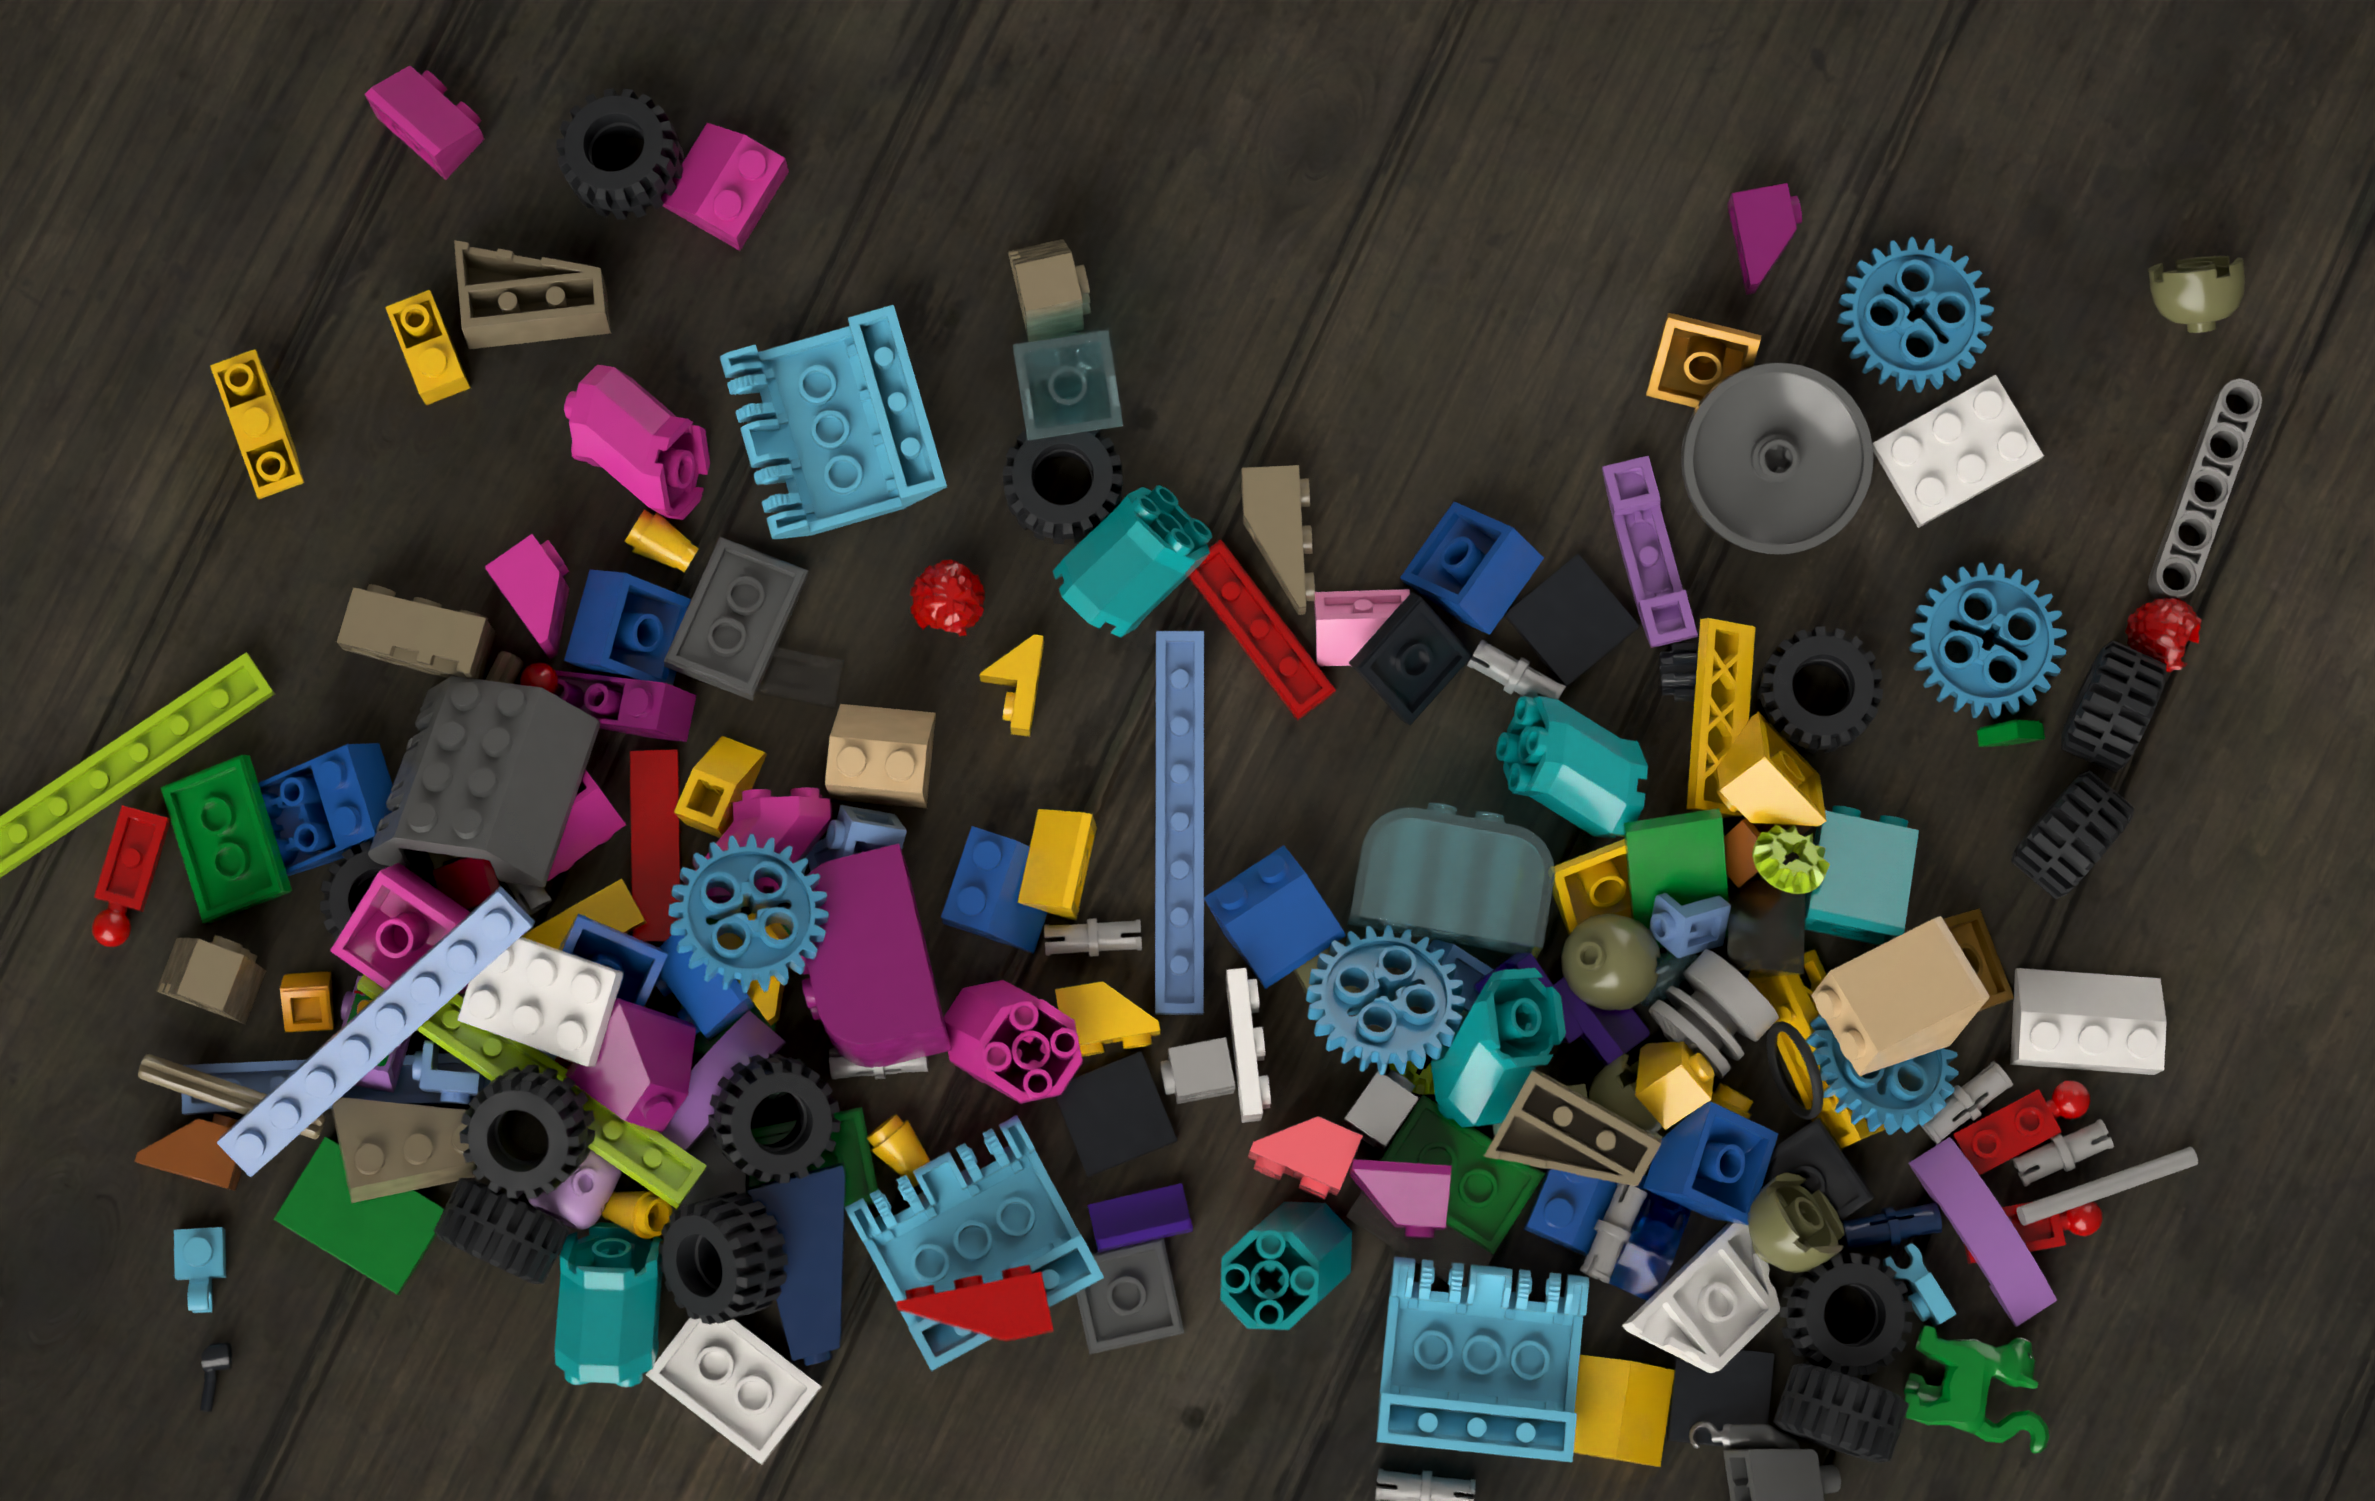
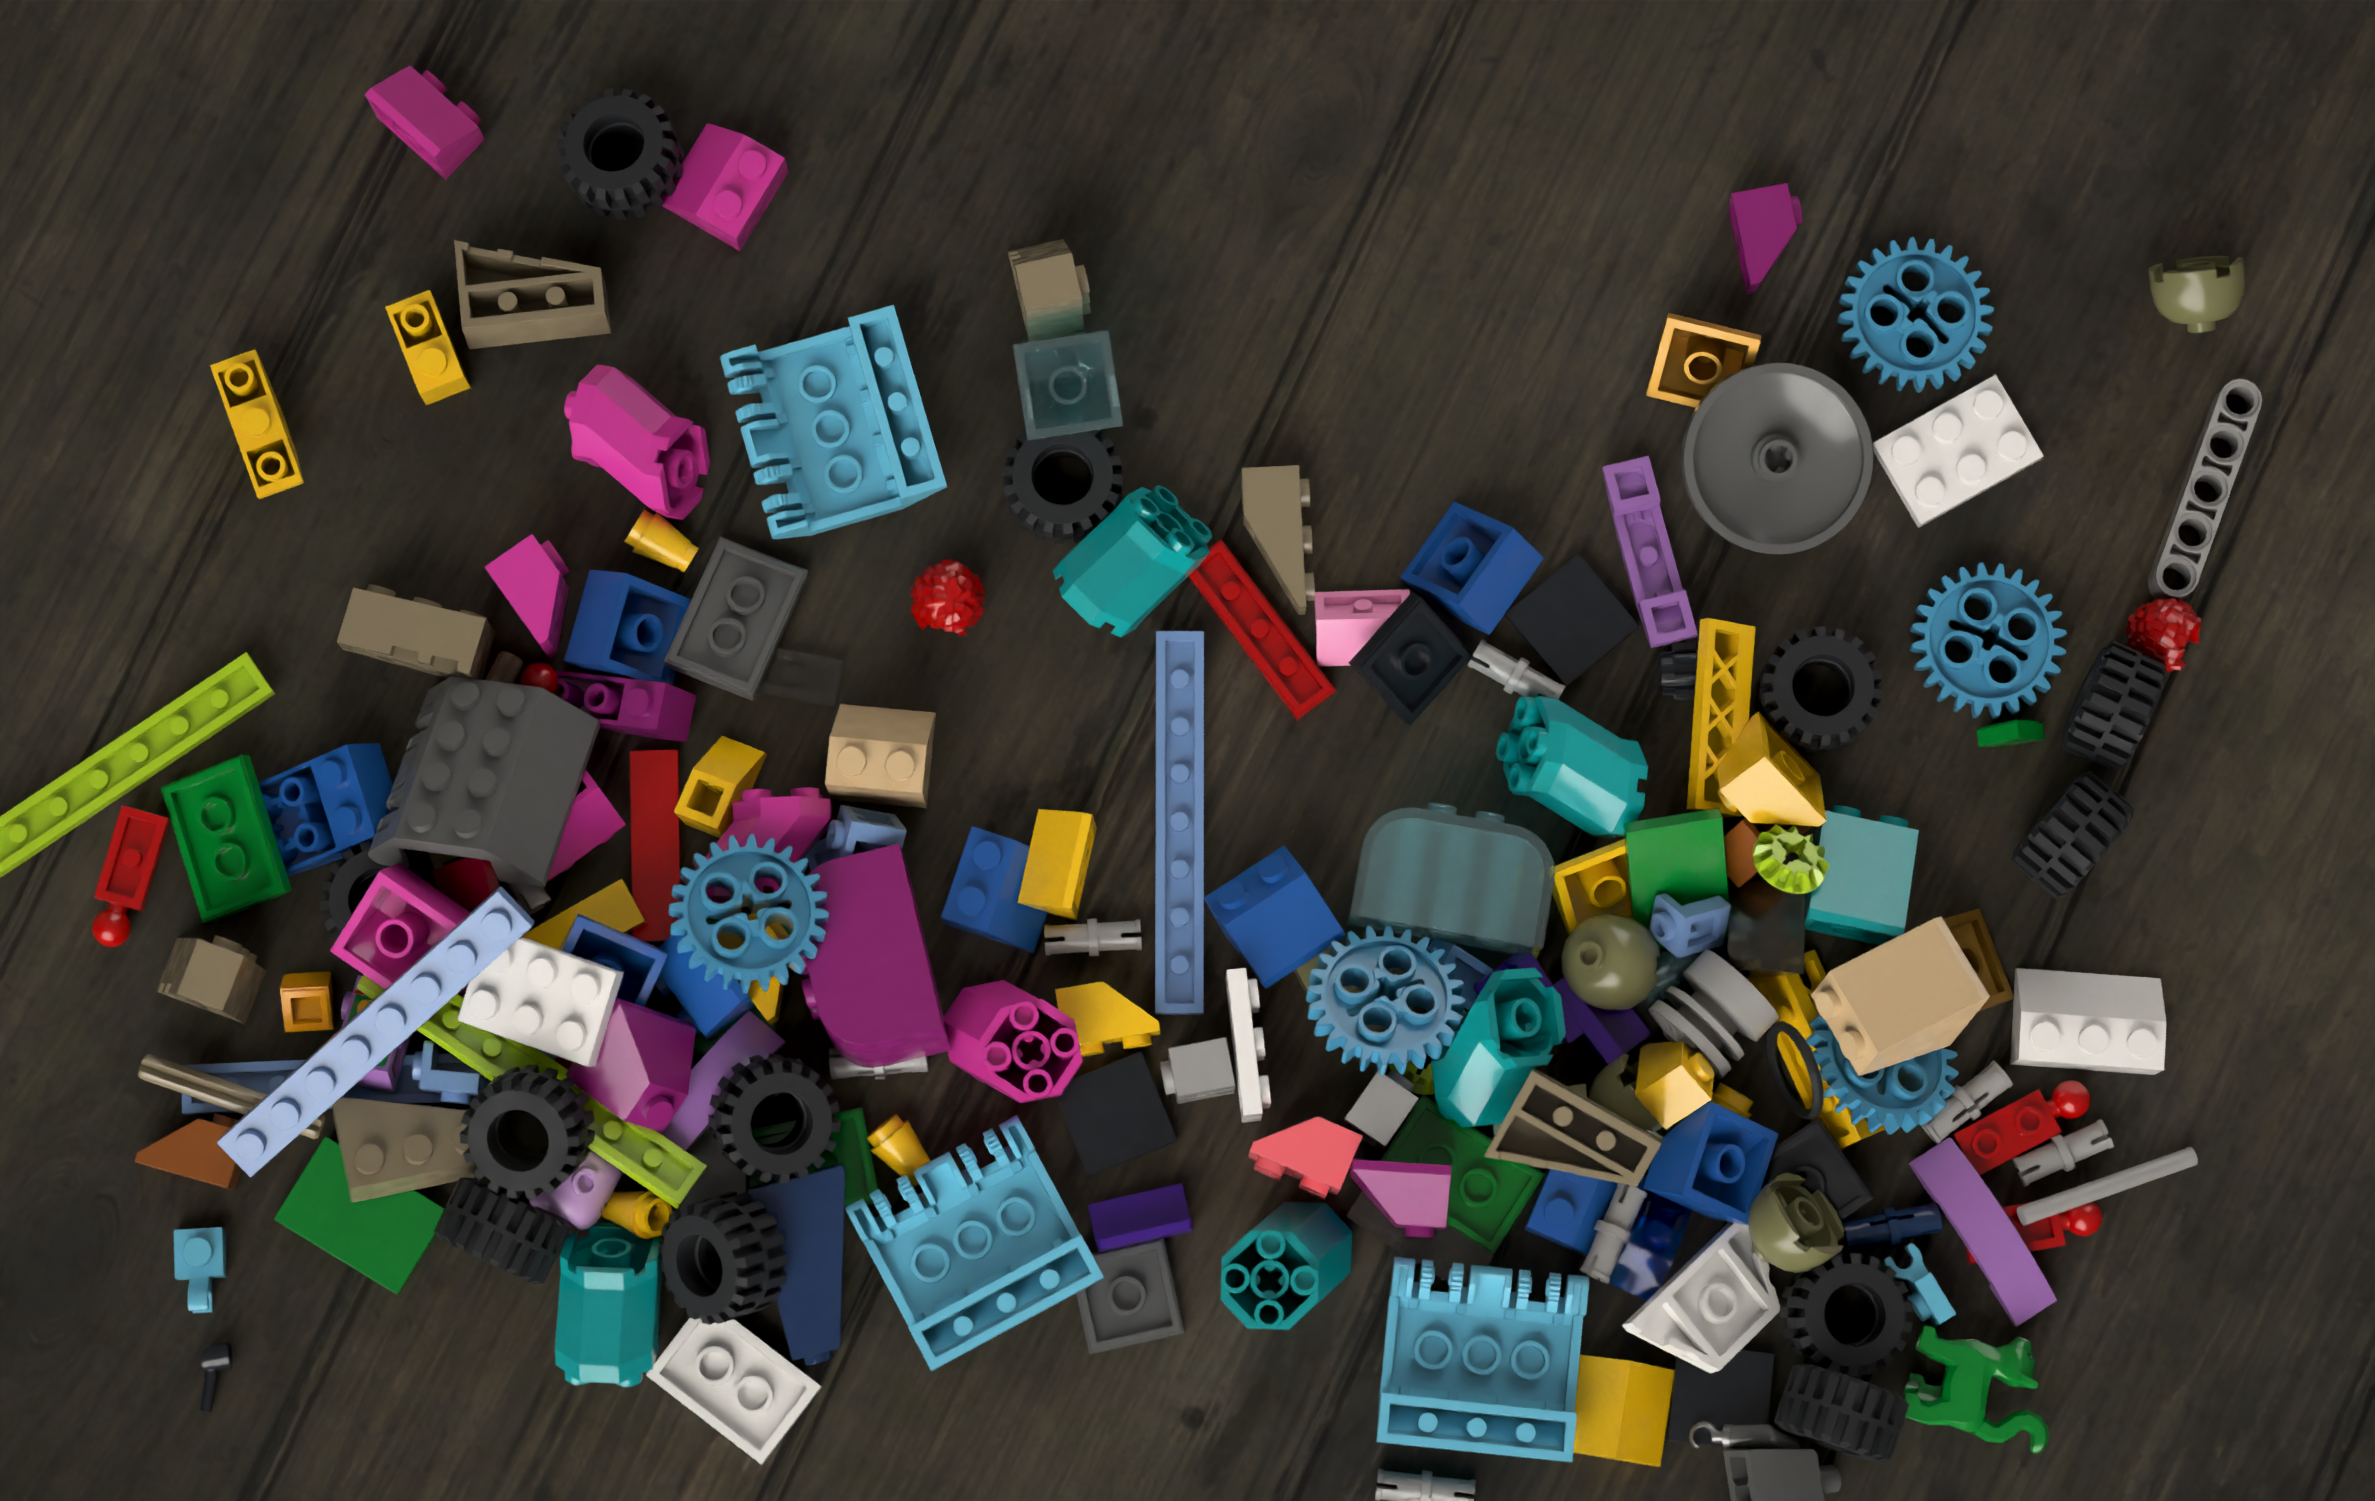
red slope [896,1265,1054,1342] -> none
yellow slope [979,635,1044,737] -> none

